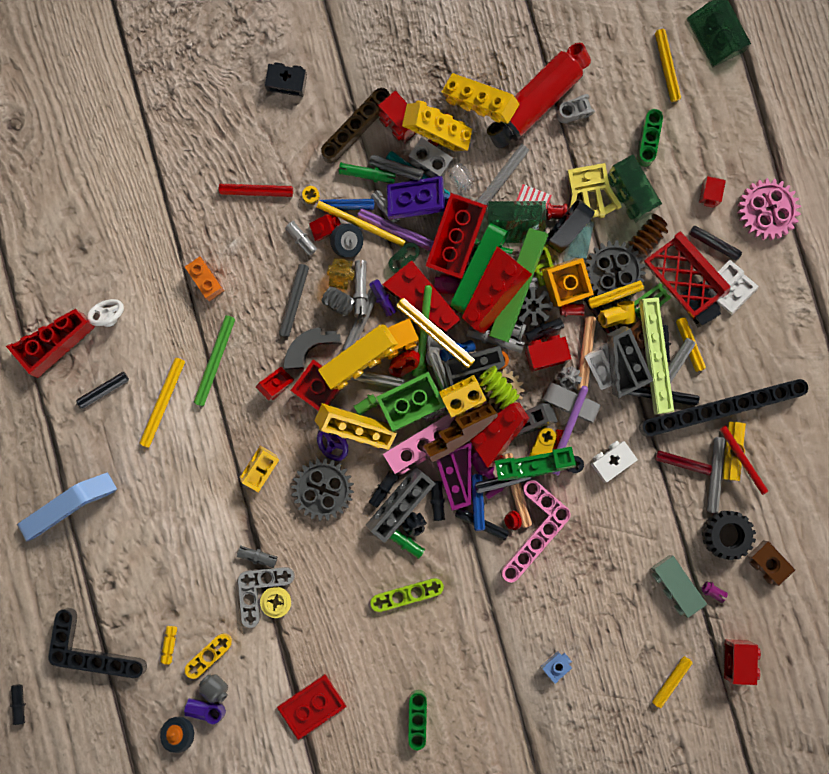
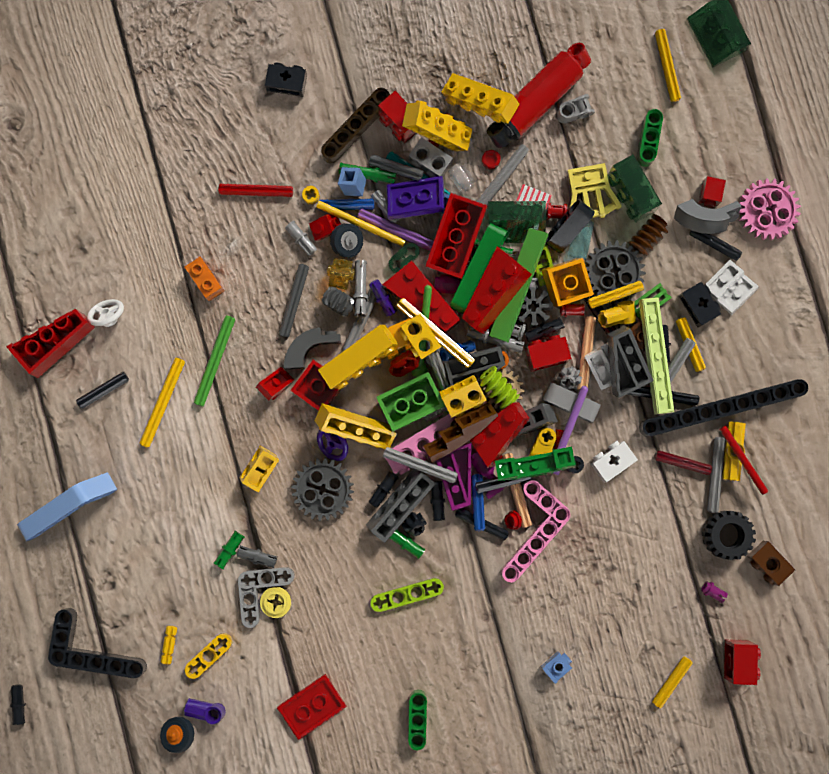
dark grey head [199,674,228,704] -> none
light grey axle [351,371,404,388] -> none
bright green pin [353,394,379,415] -> none
red fence [644,231,731,318] -> none
sand green brick [651,555,707,618] -> none
none -> green pin [213,531,245,570]
none -> medium blue brick [338,167,366,196]
none -> light grey axle [383,447,458,483]
none -> yellow brick [399,313,441,360]
none -> red tile [482,149,501,170]
none -> dark grey arch [674,199,742,234]

